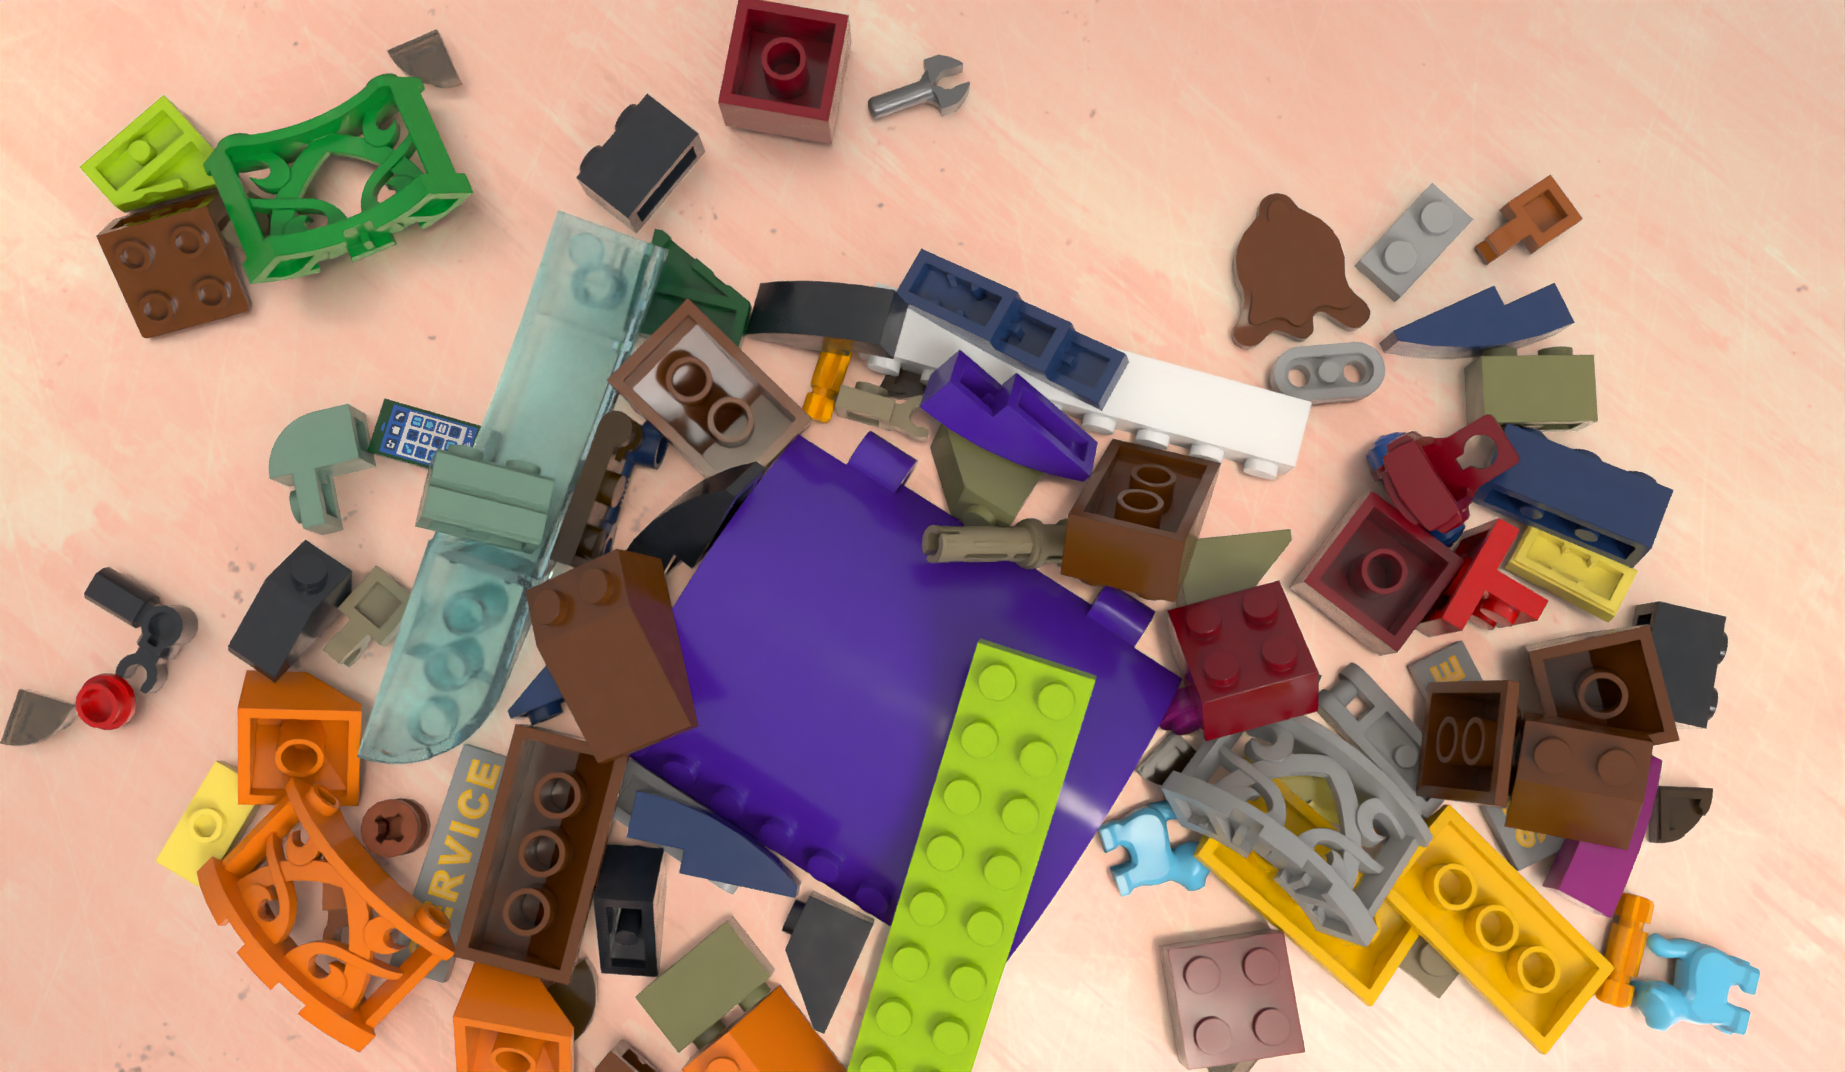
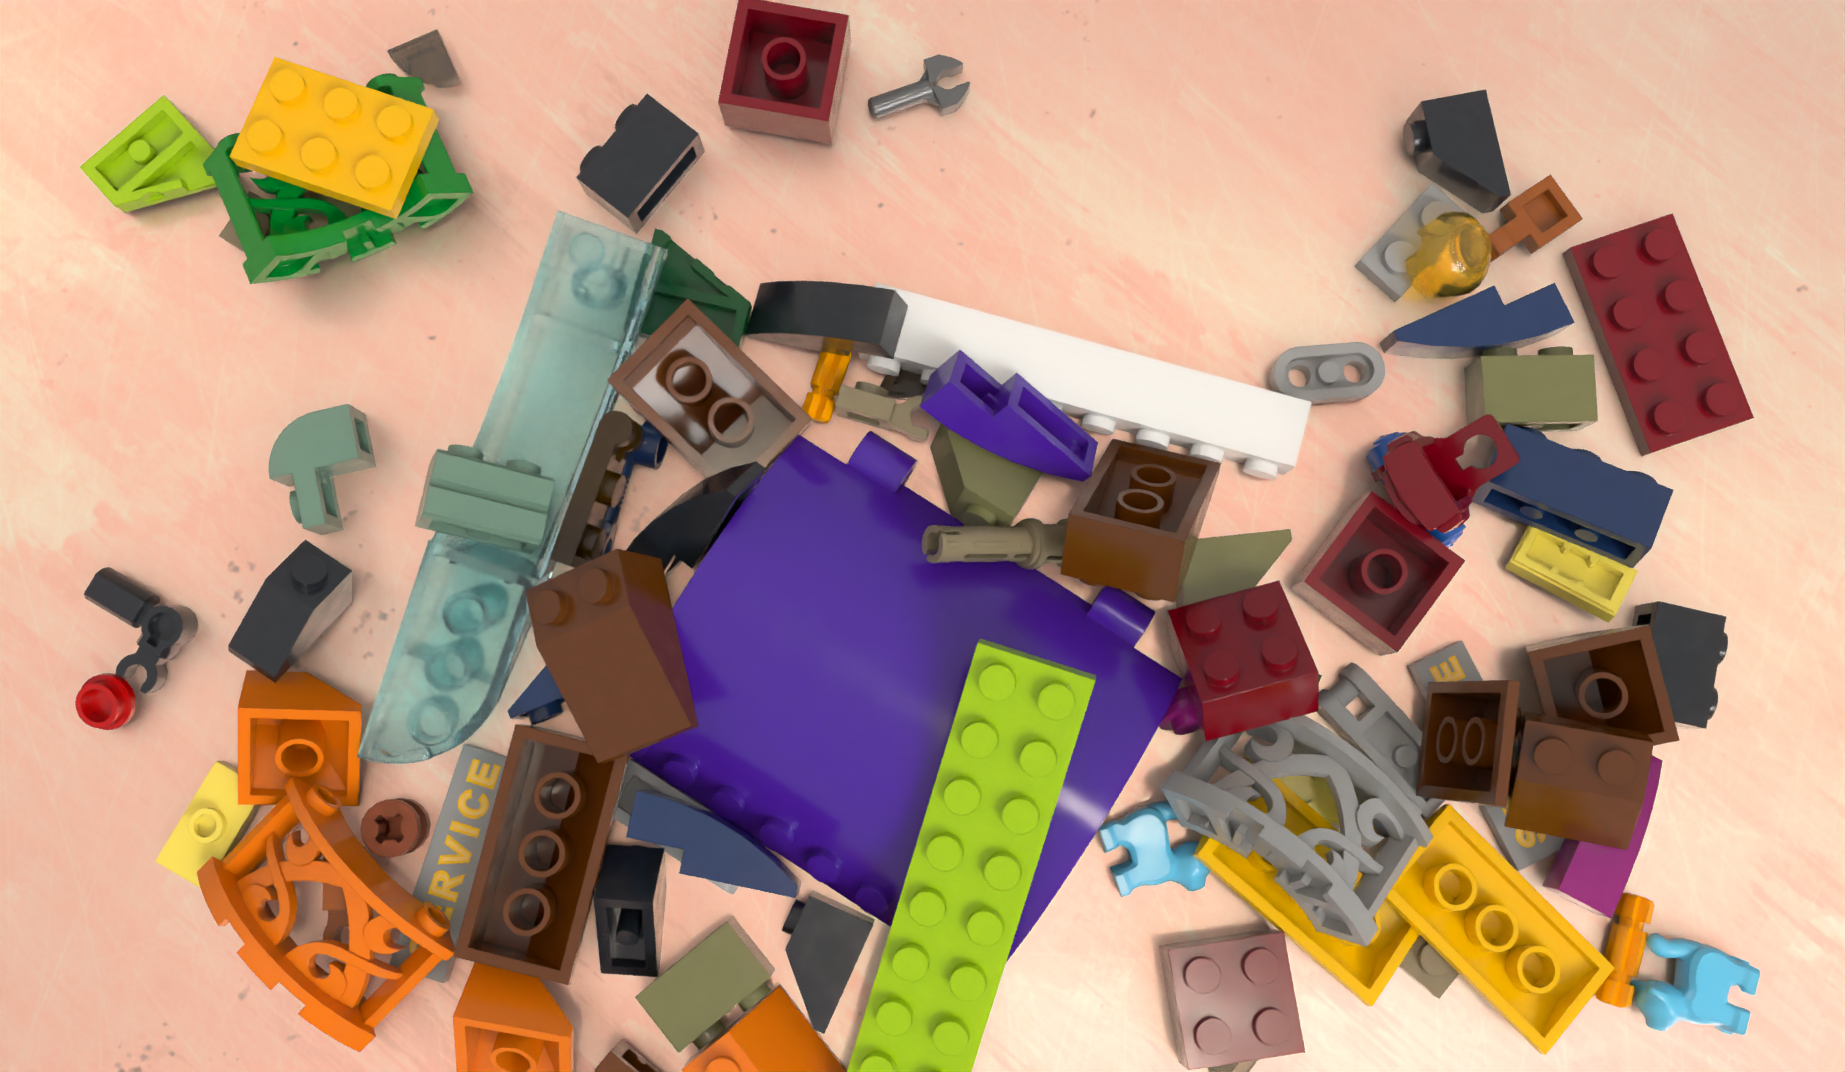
clear smoke tile [0,689,78,746] -> none
reddish brown bracket [96,191,251,338] -> none
dark tan plate [323,566,423,668] -> none
tile [367,398,495,470] -> none
dark brown tile [547,957,598,1041] -> none
dark blue slope [896,249,1129,411] -> none
tile [1134,730,1197,785] -> none
reddish brown tile [1232,193,1370,350] -> none
red bracket [1415,518,1549,637] -> none
dark brown tile [1649,786,1713,843] -> none
none -> yellow plate [229,56,439,219]
none -> black slope [1403,89,1511,213]
none -> clear yellow hair [1406,211,1492,299]
none -> dark red plate [1562,213,1754,456]

